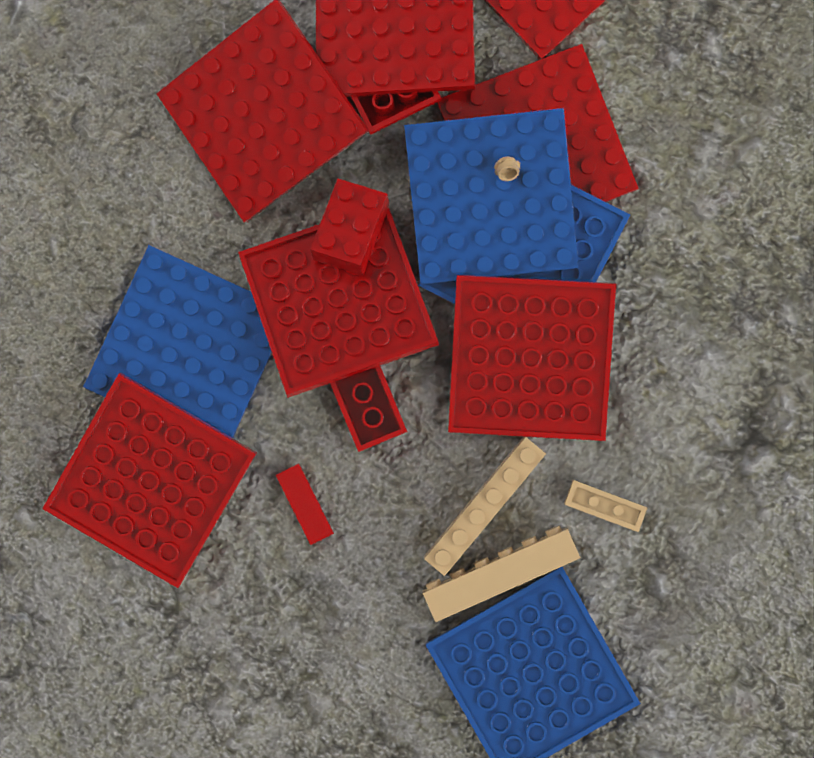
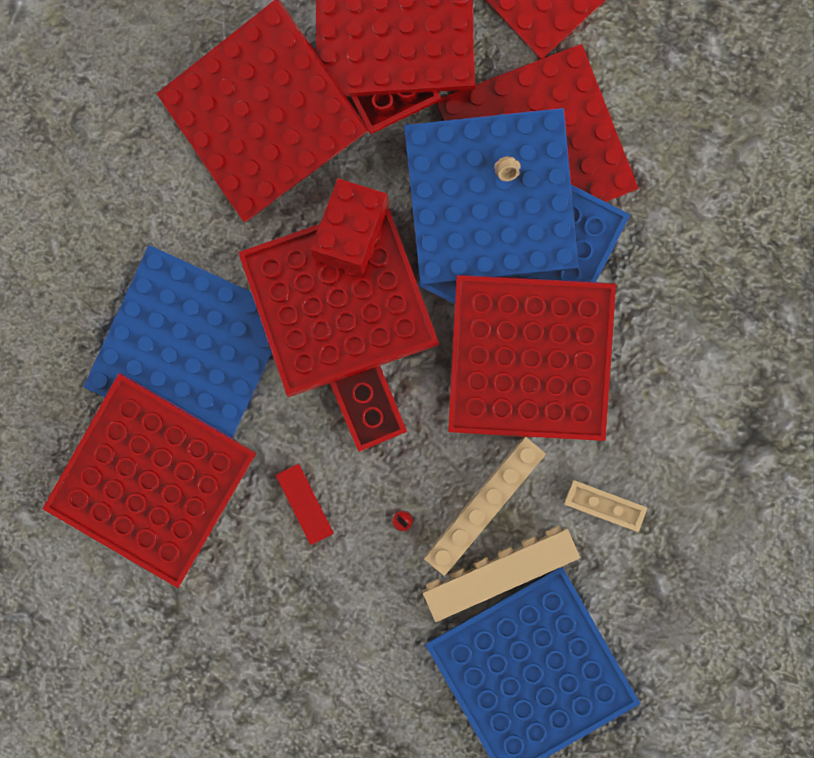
none -> red hinge [392,510,413,532]

